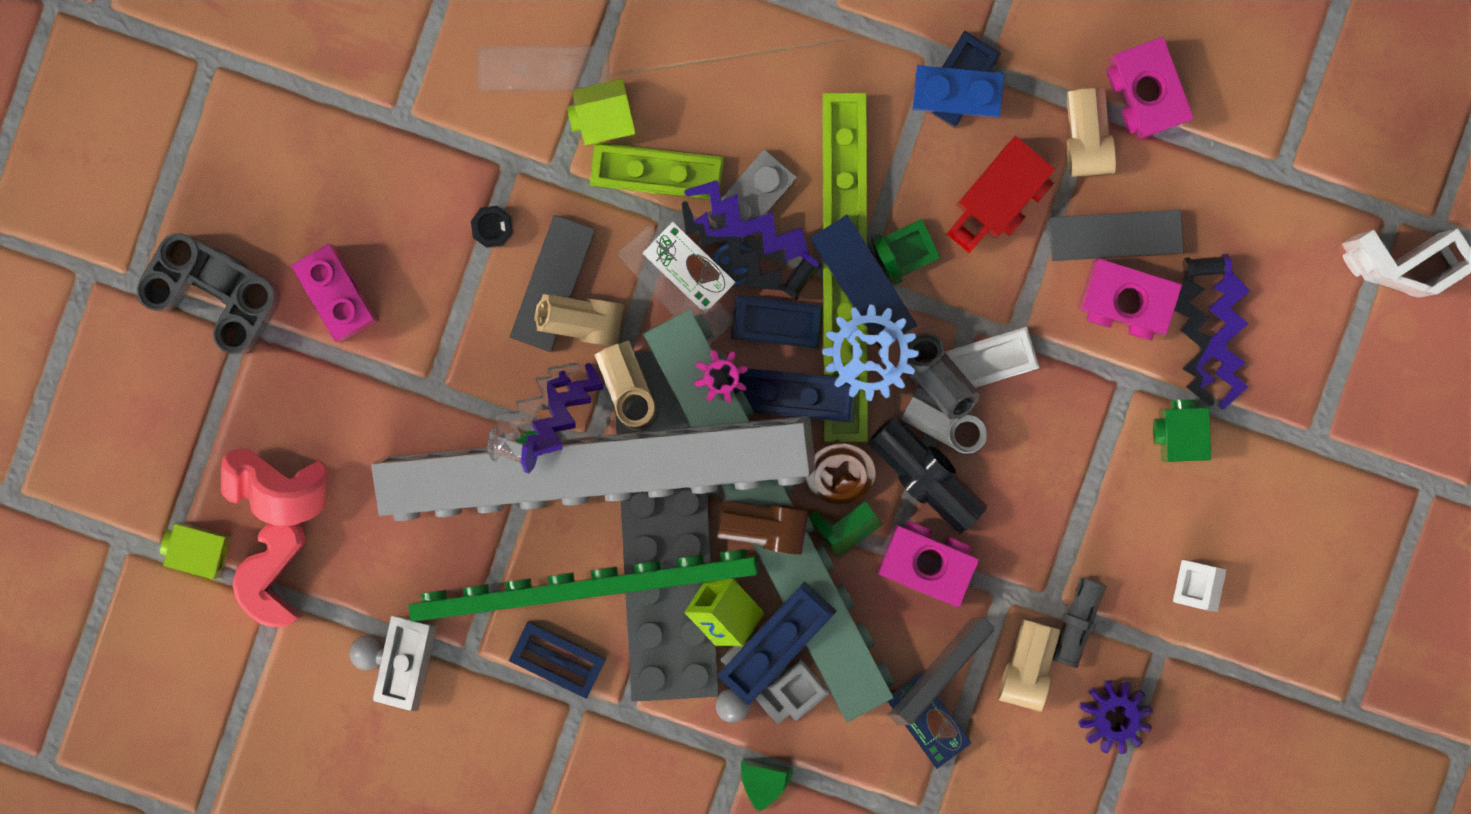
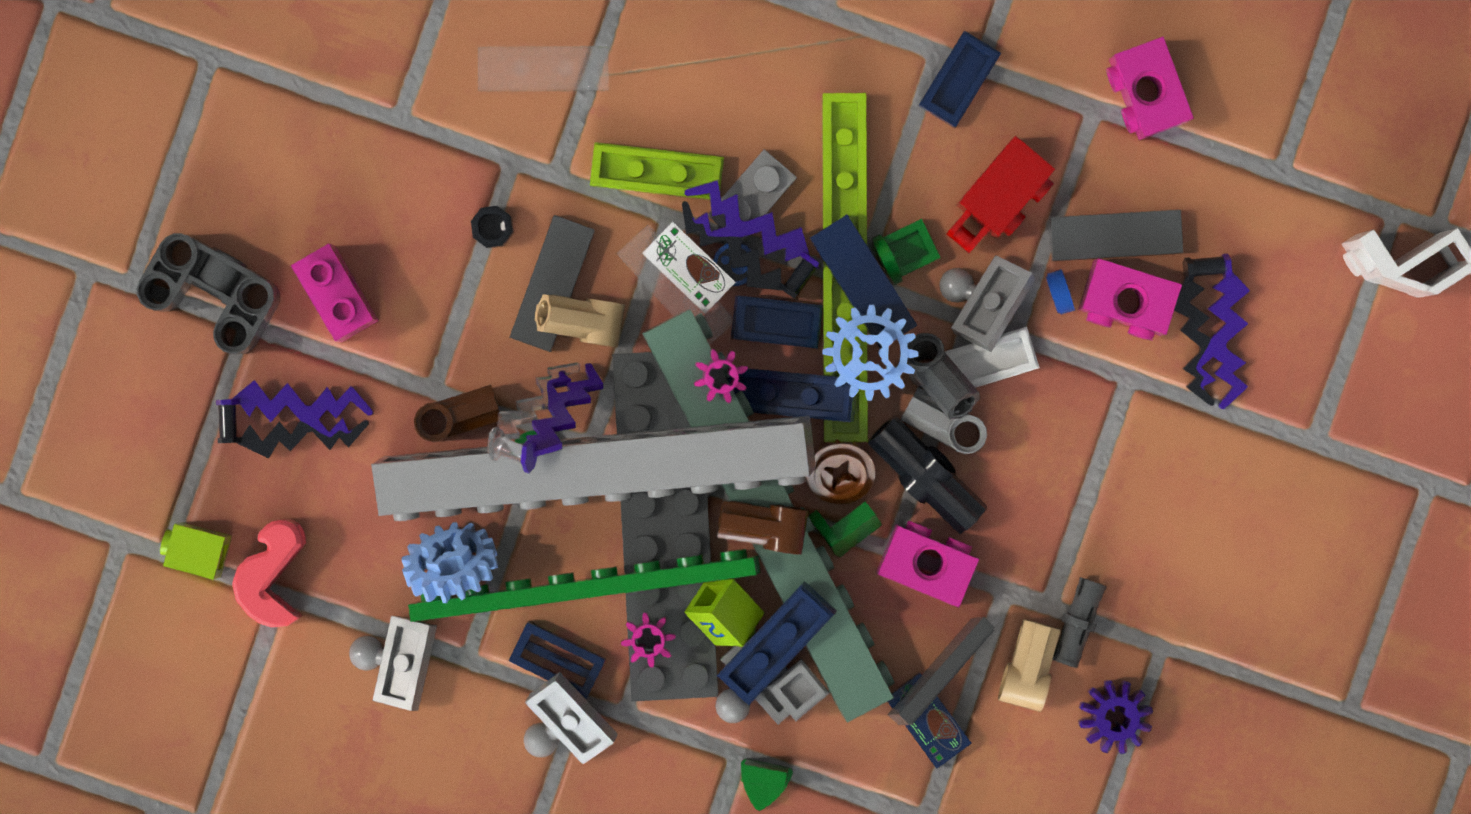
coral animal [221,449,329,526] -> none
lime brick [567,78,636,146] -> none
tan piece [594,341,658,431] -> none
blue plate [912,65,1004,119] -> none
tan piece [1067,88,1116,177] -> none
green brick [1153,399,1211,462] -> none
white plate [1173,560,1227,612] -> none
none -> piece [216,380,373,459]
none -> light blue gear [402,522,498,603]
none -> reddish brown piece [414,385,503,442]
none -> light grey plate [524,672,618,764]
none -> dark pink gear [621,612,676,668]
none -> light grey plate [939,255,1035,352]
none -> blue tile [1046,269,1075,315]

